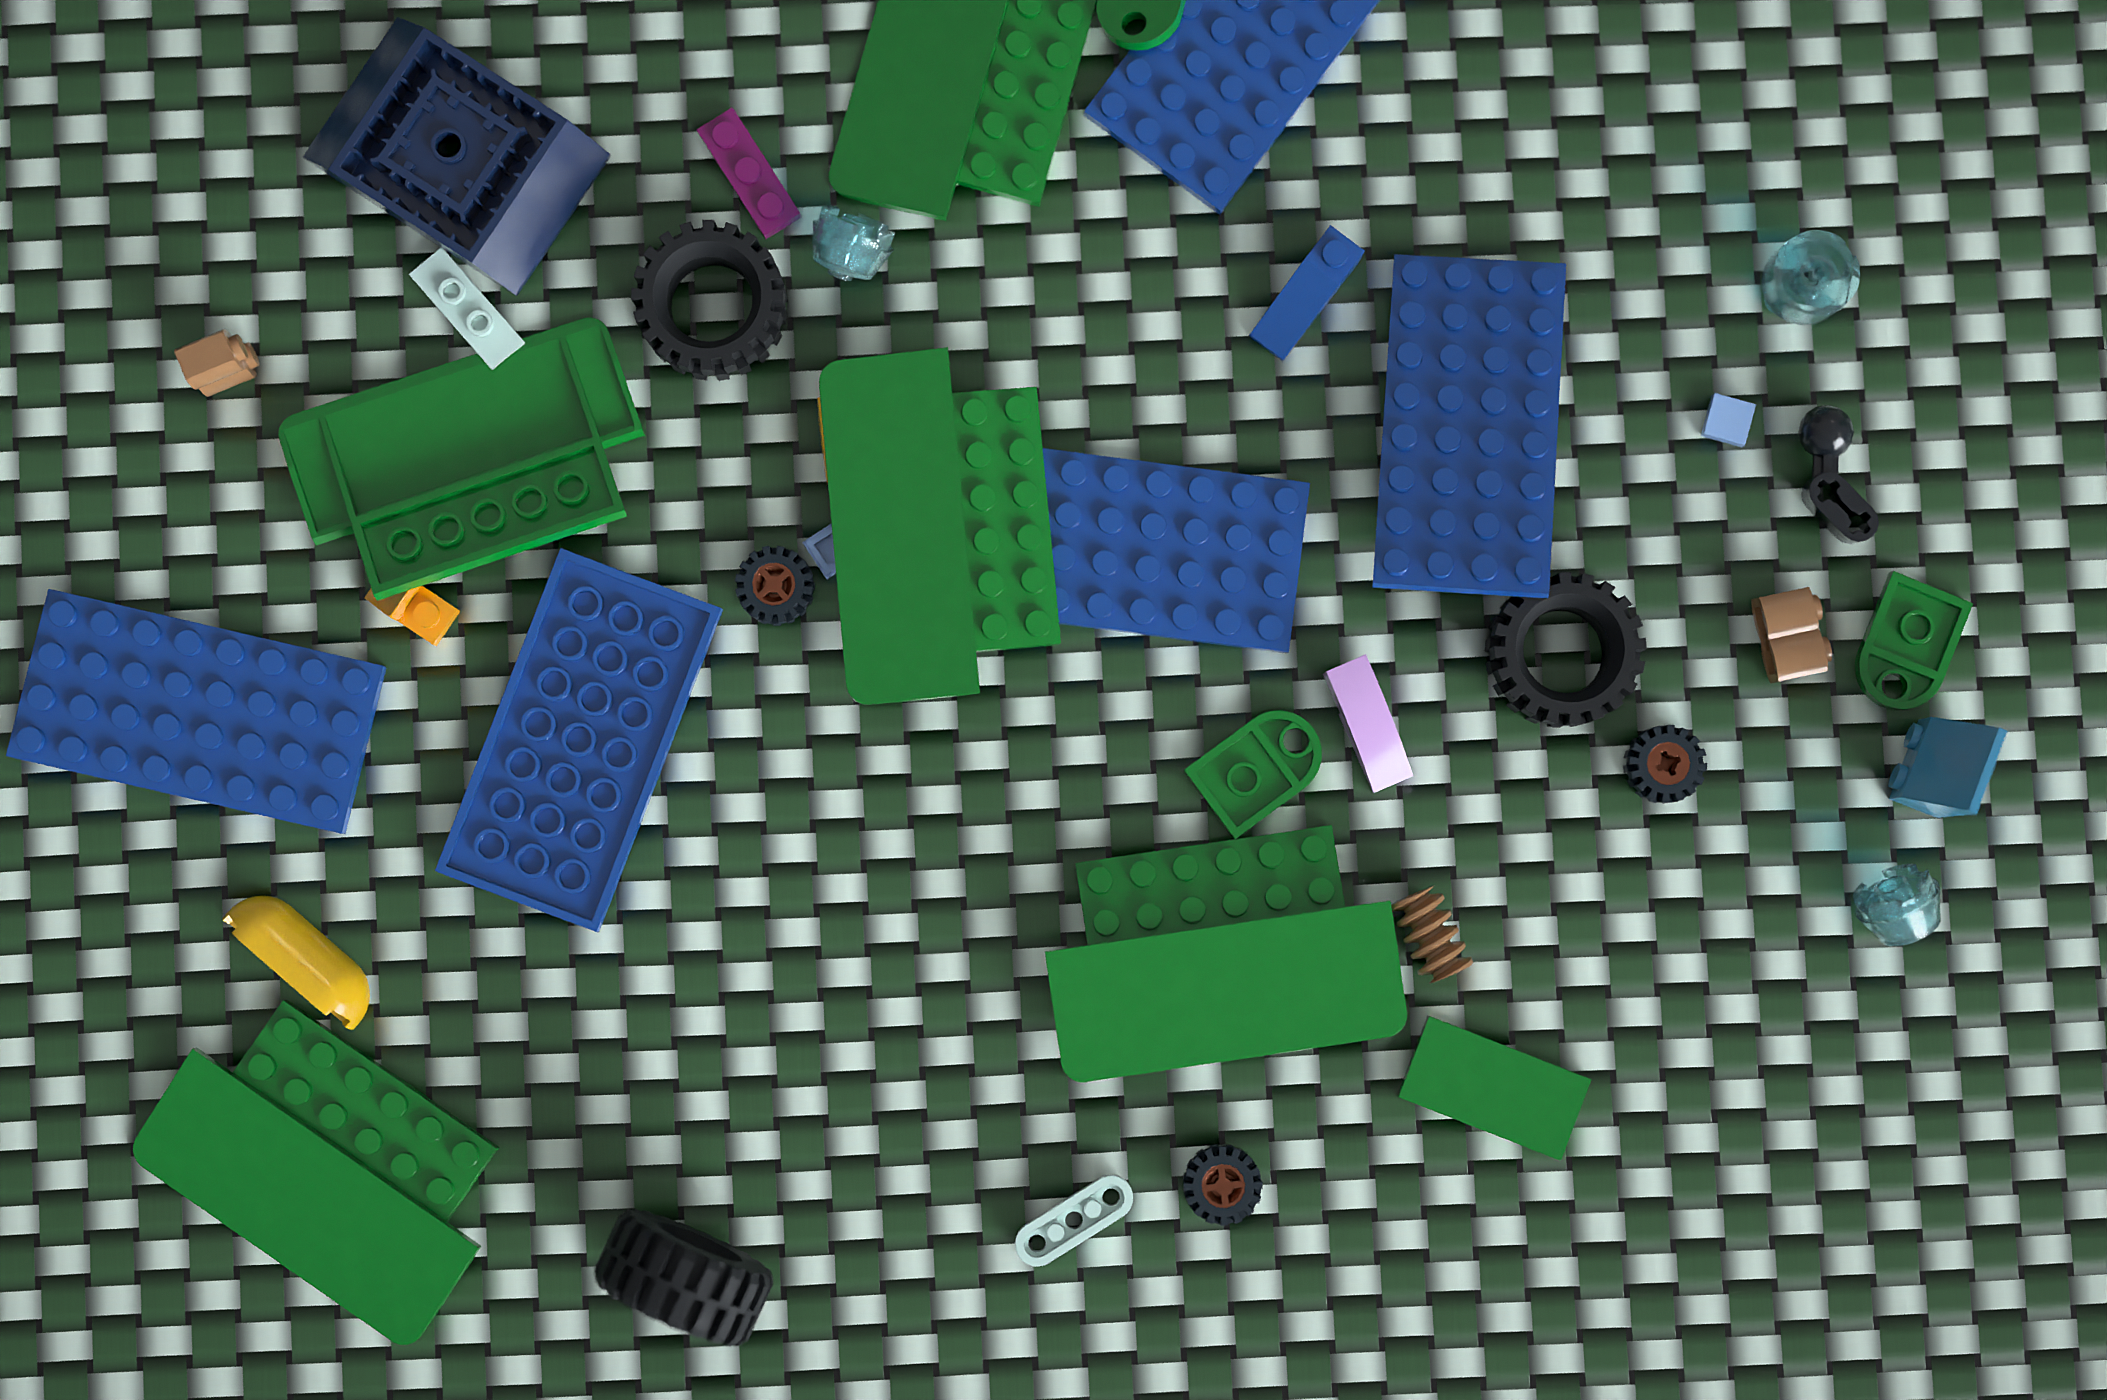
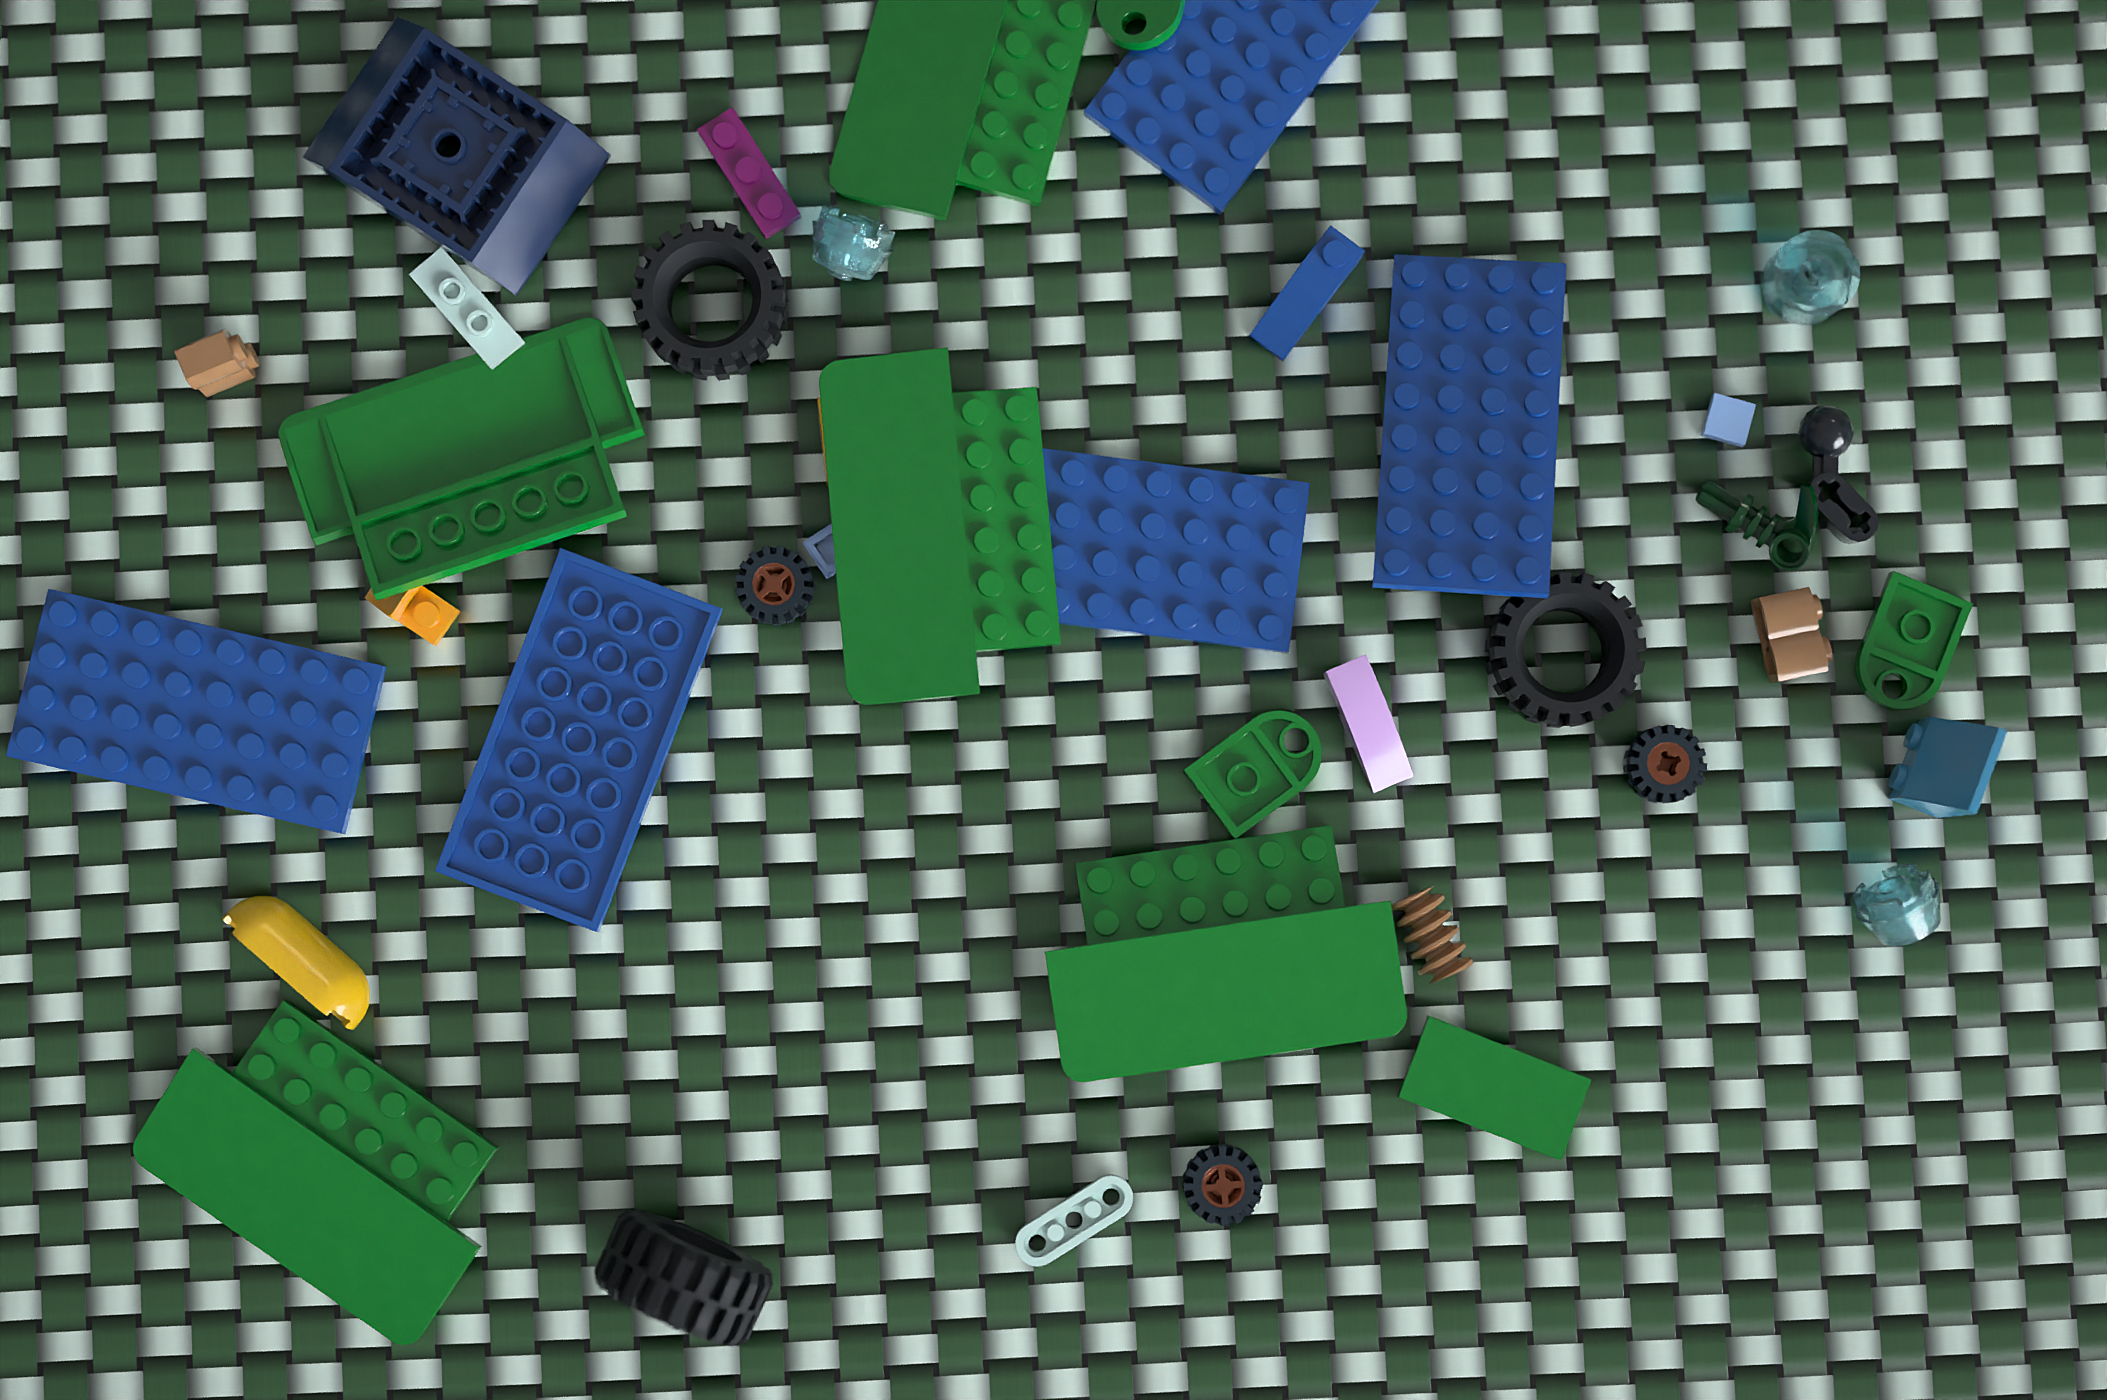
none -> dark green piece [1695,481,1818,571]

